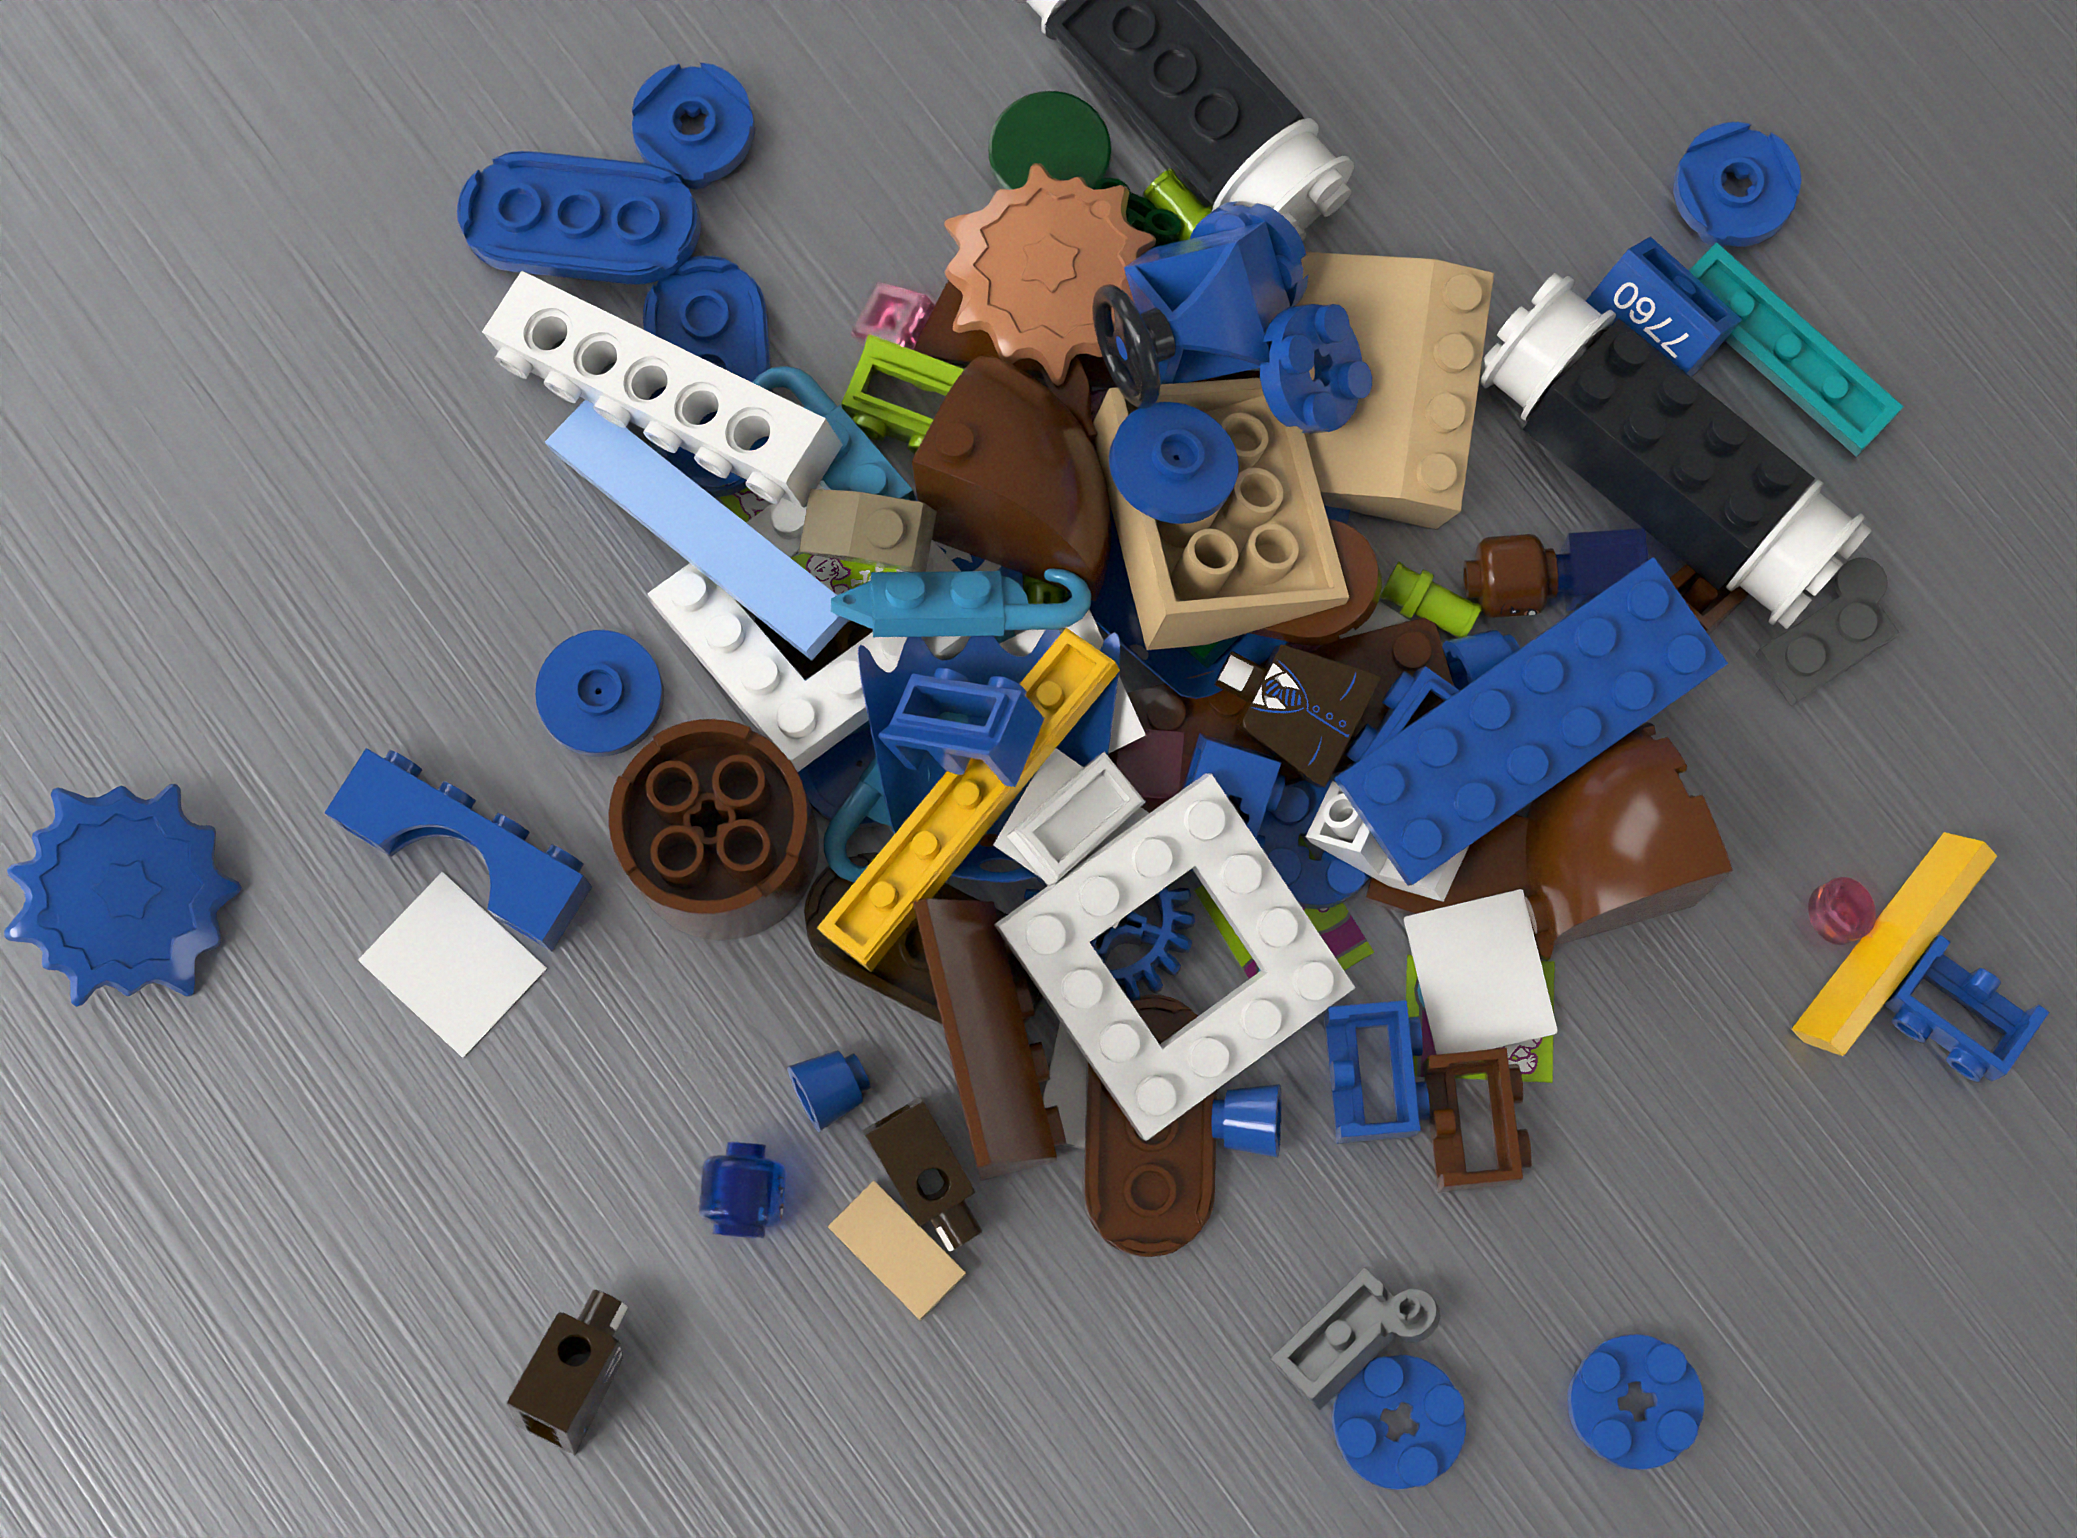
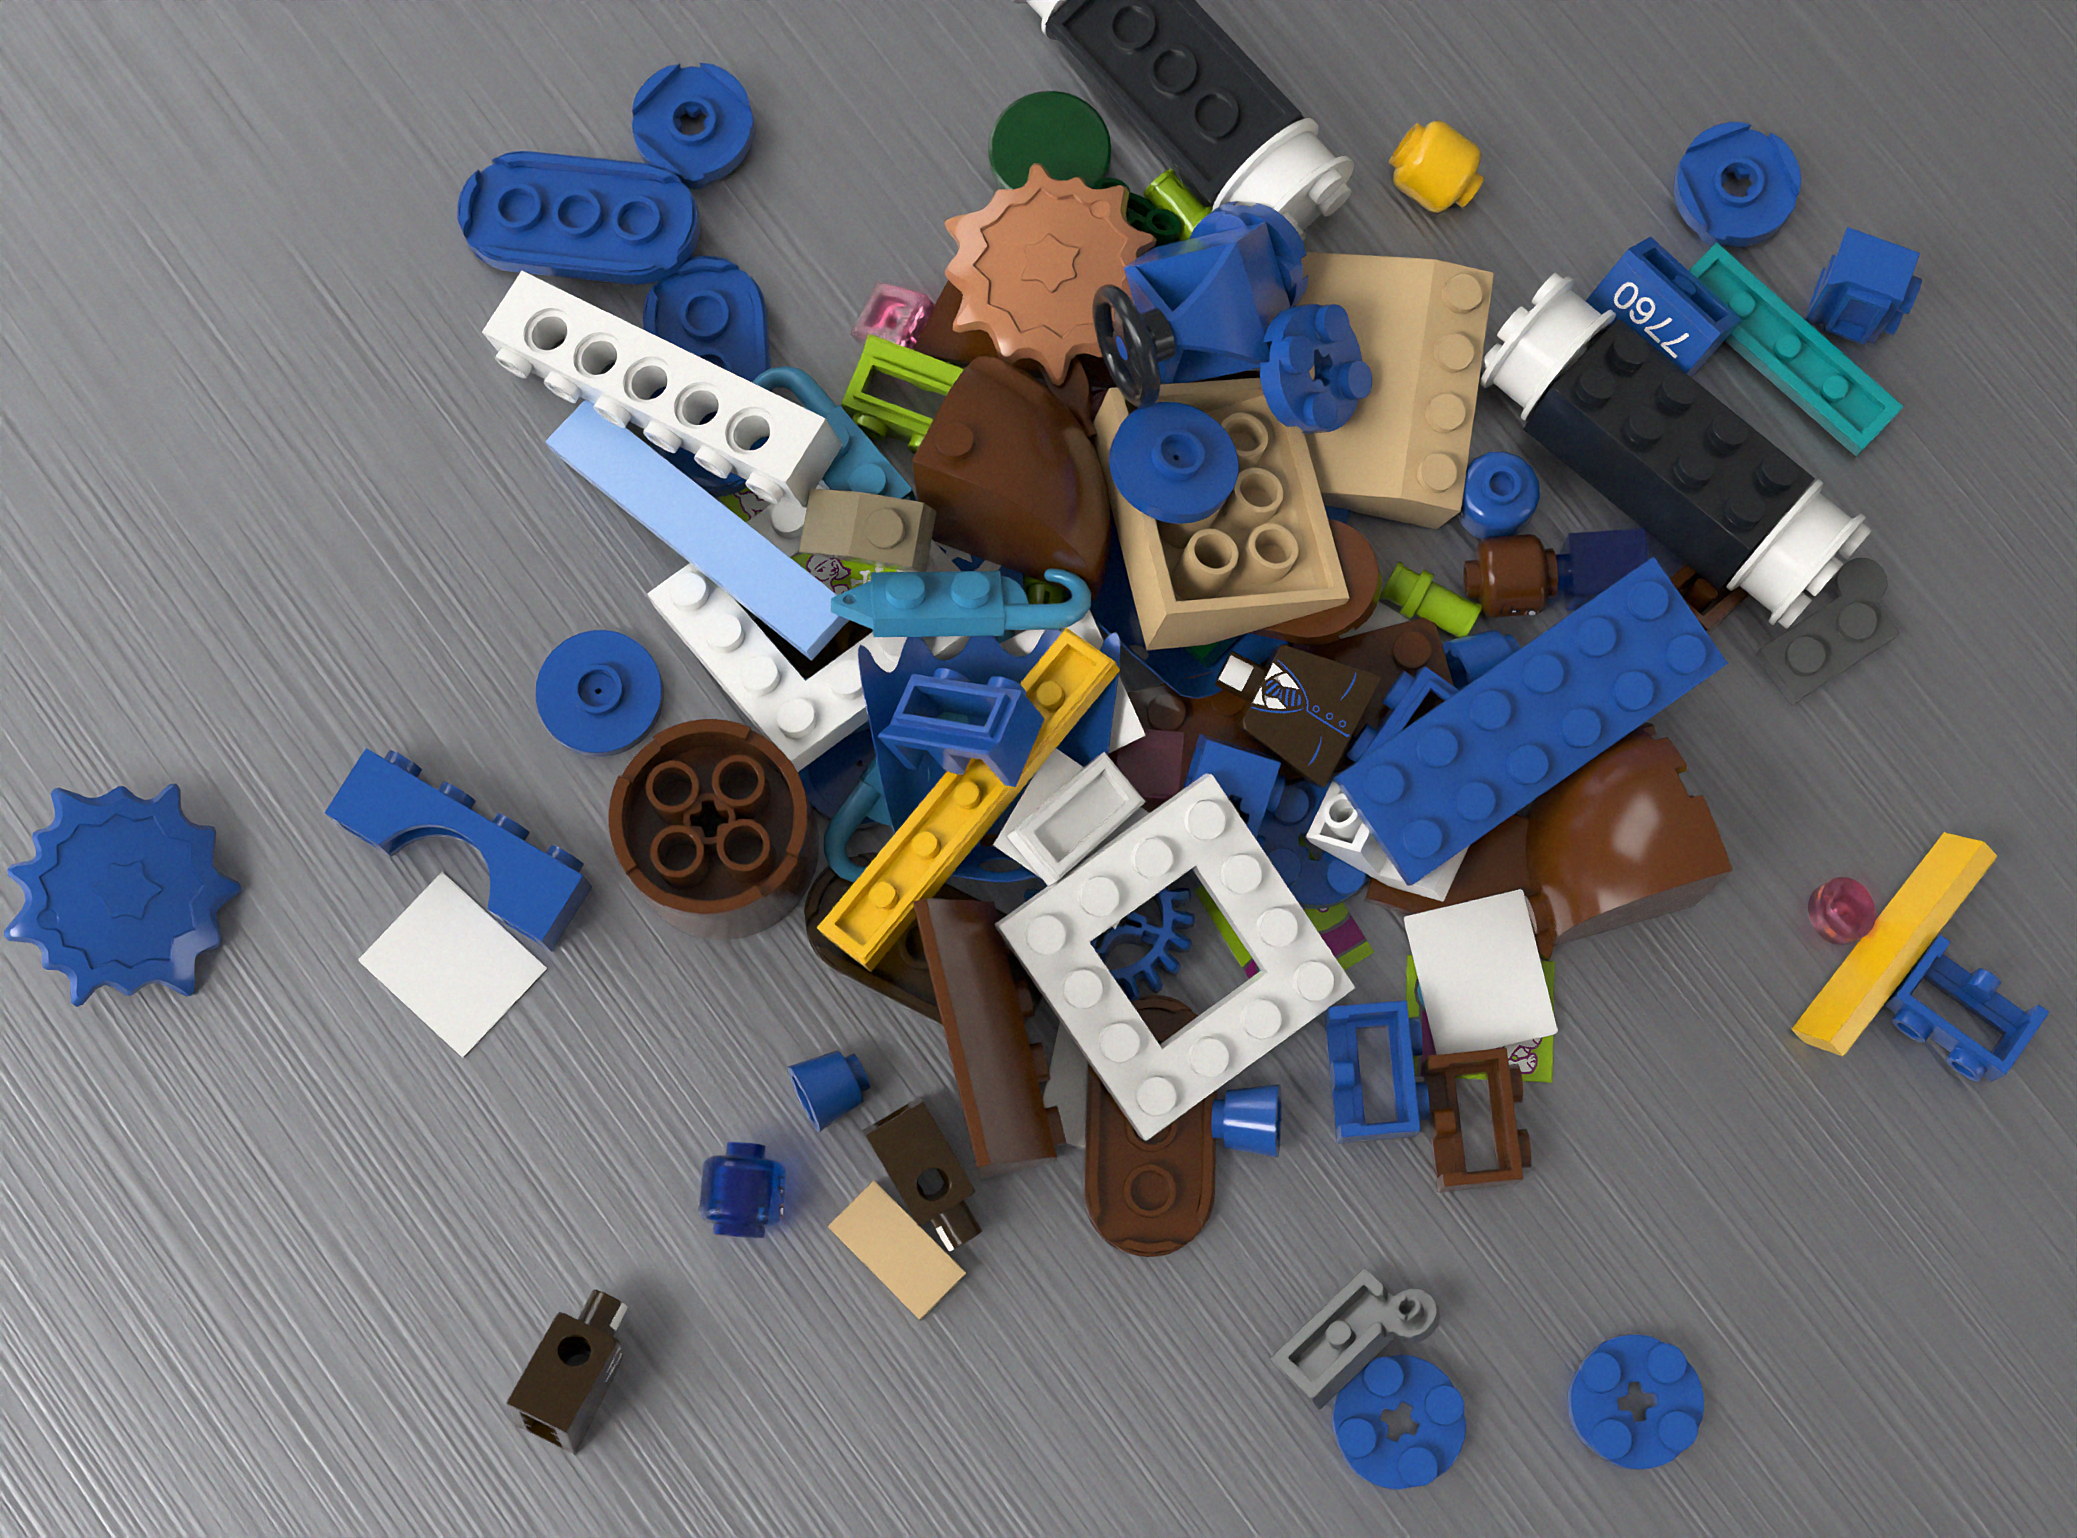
none -> yellow head [1389,120,1484,213]
none -> blue head [1457,451,1540,539]
none -> blue window [1804,227,1922,345]

